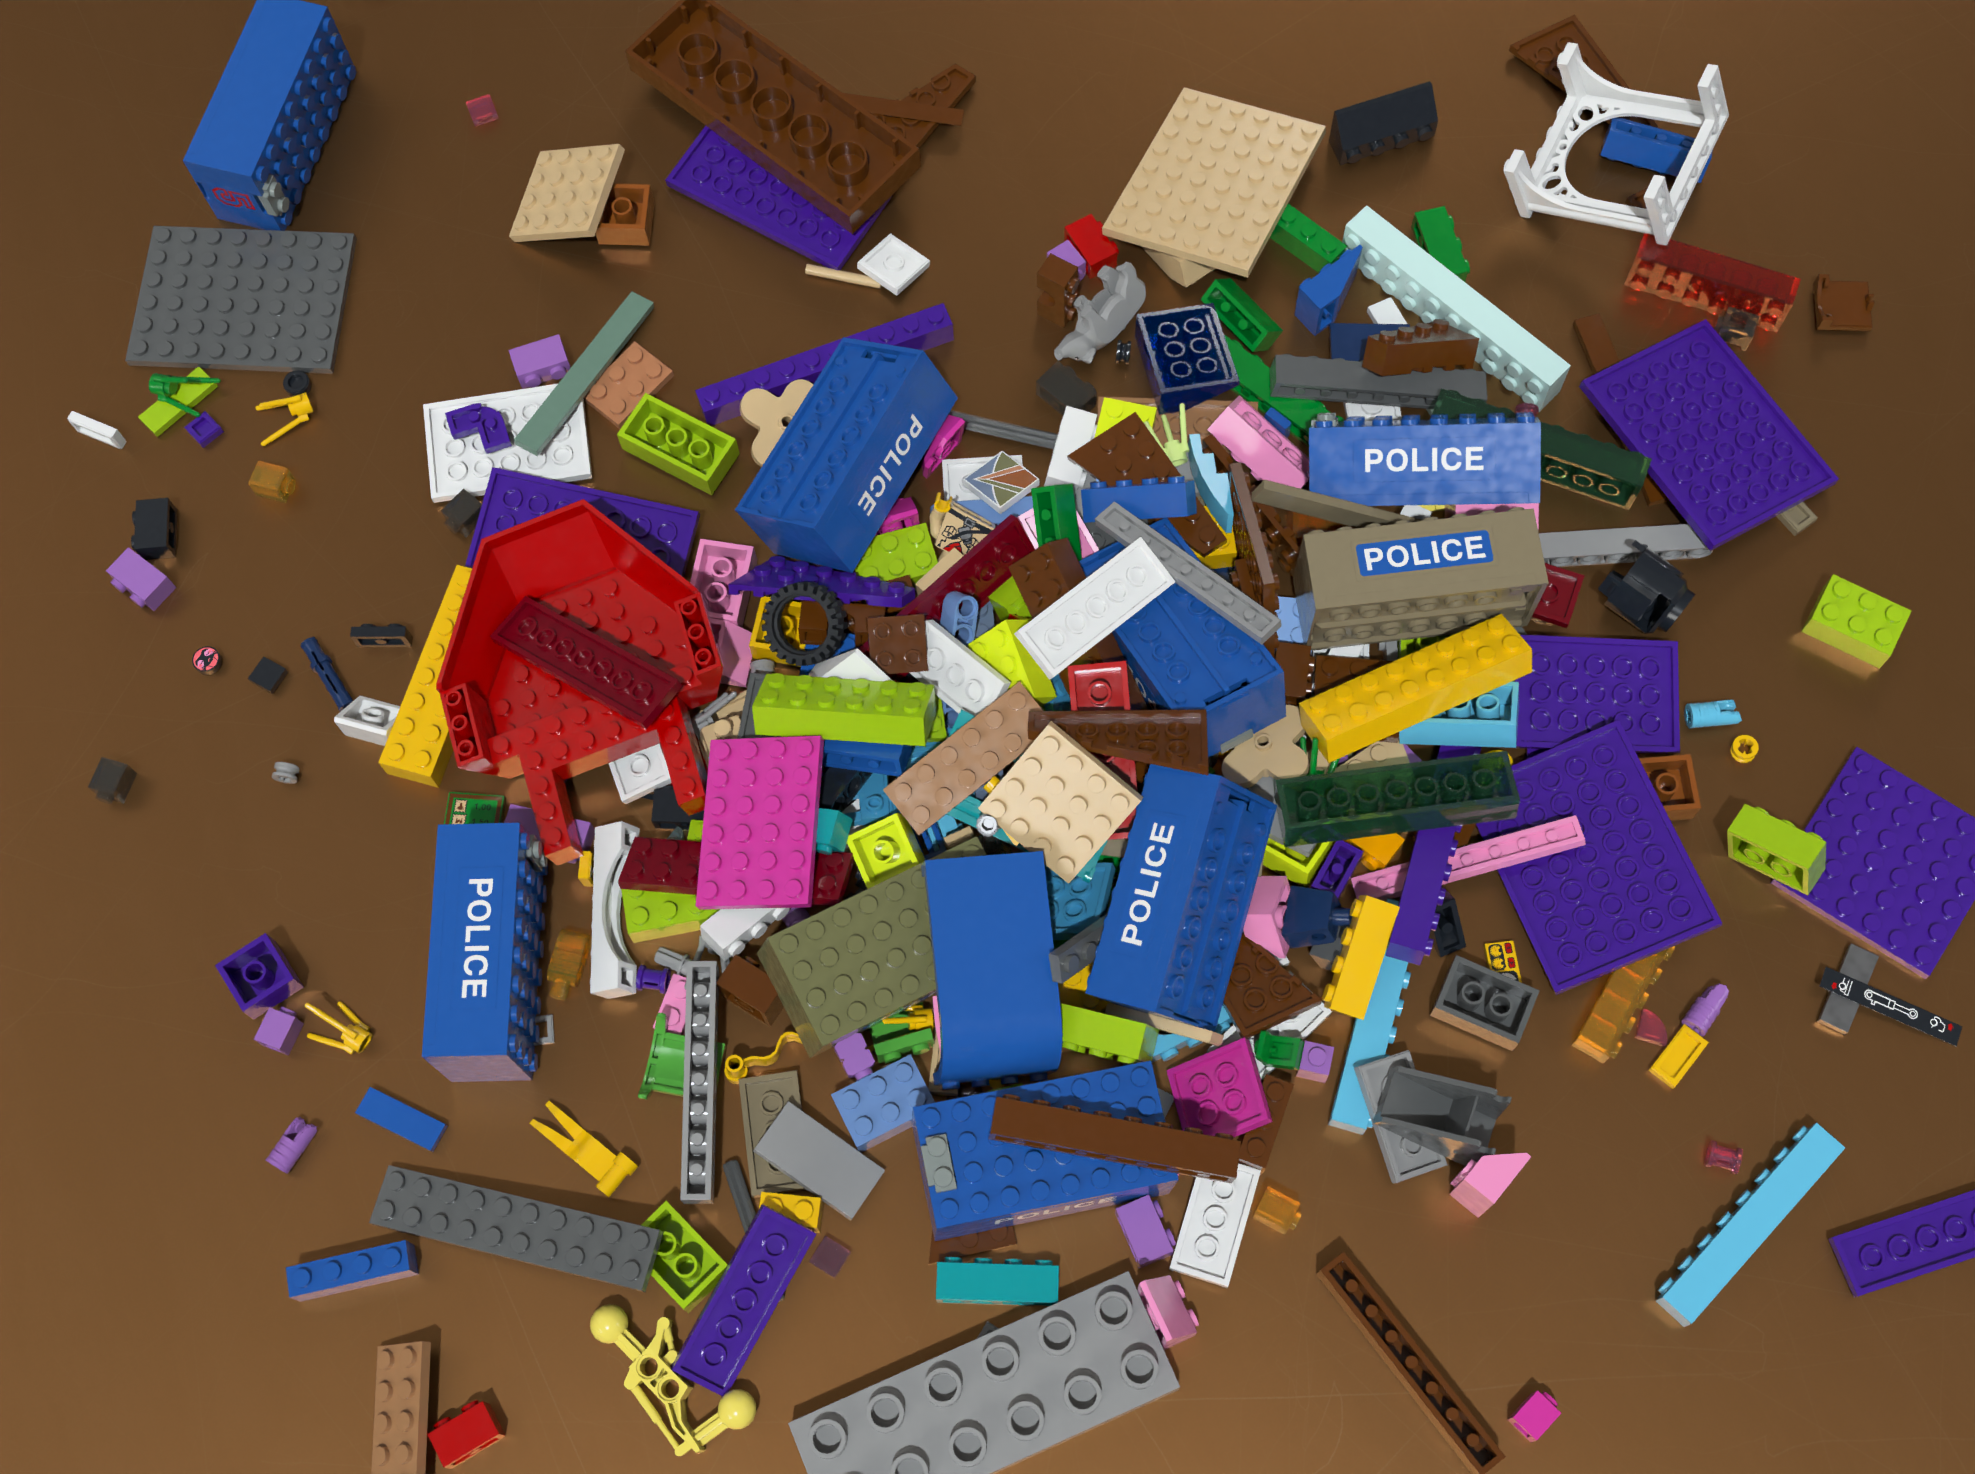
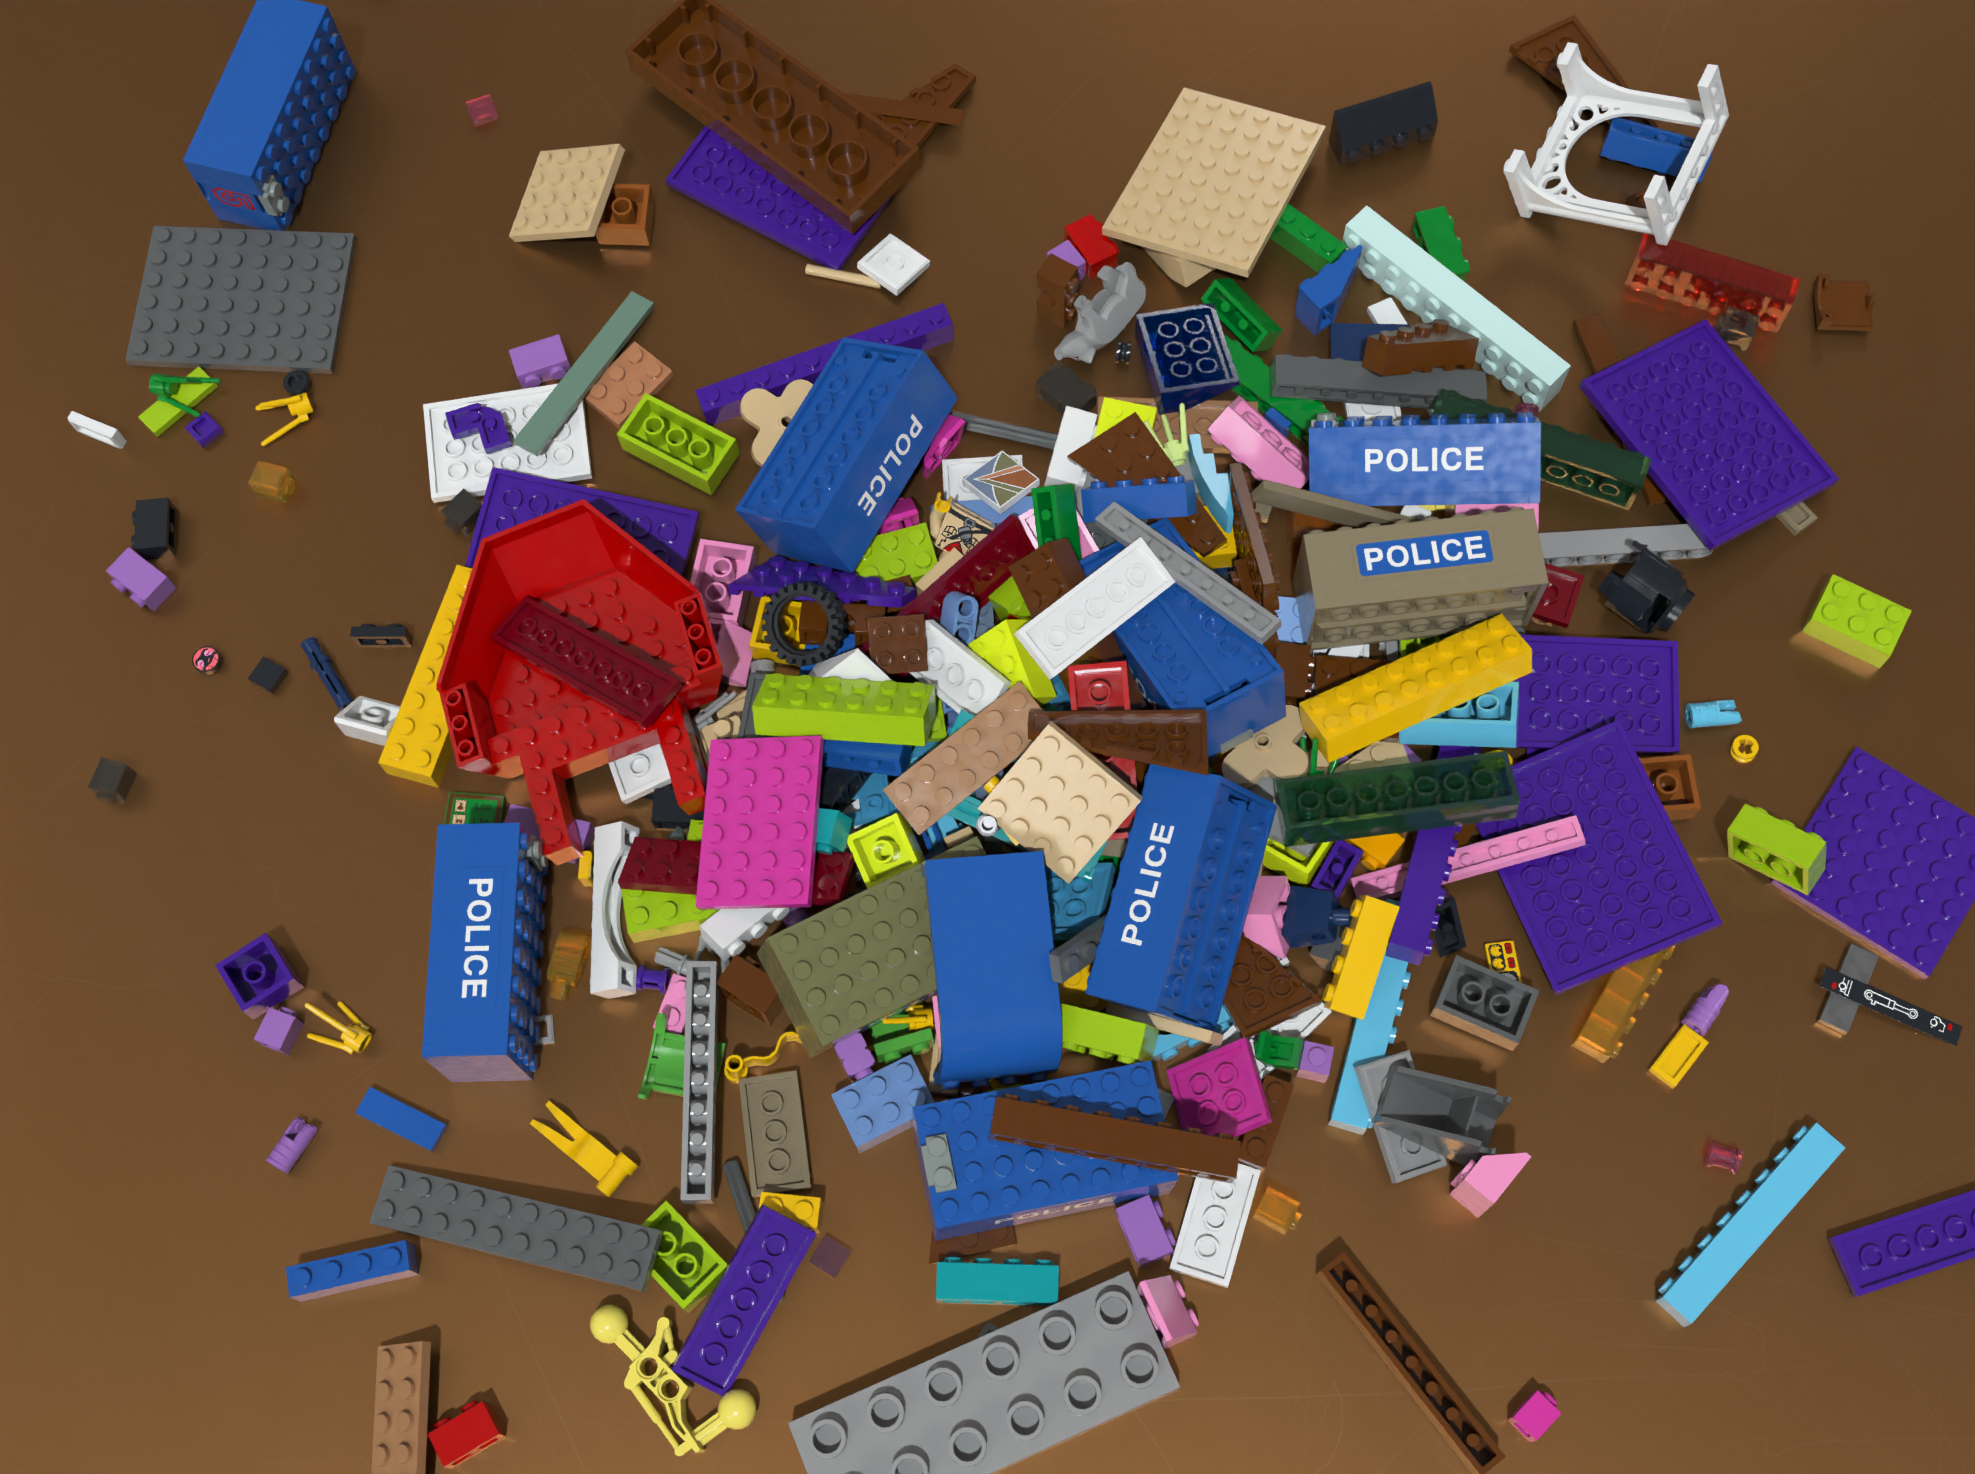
light grey bush [272,762,300,784] -> none
light grey tile [753,1101,885,1221] -> none
reddish brown wing [1202,434,1301,577] -> none
clear pink tile [1635,1009,1667,1047] -> none

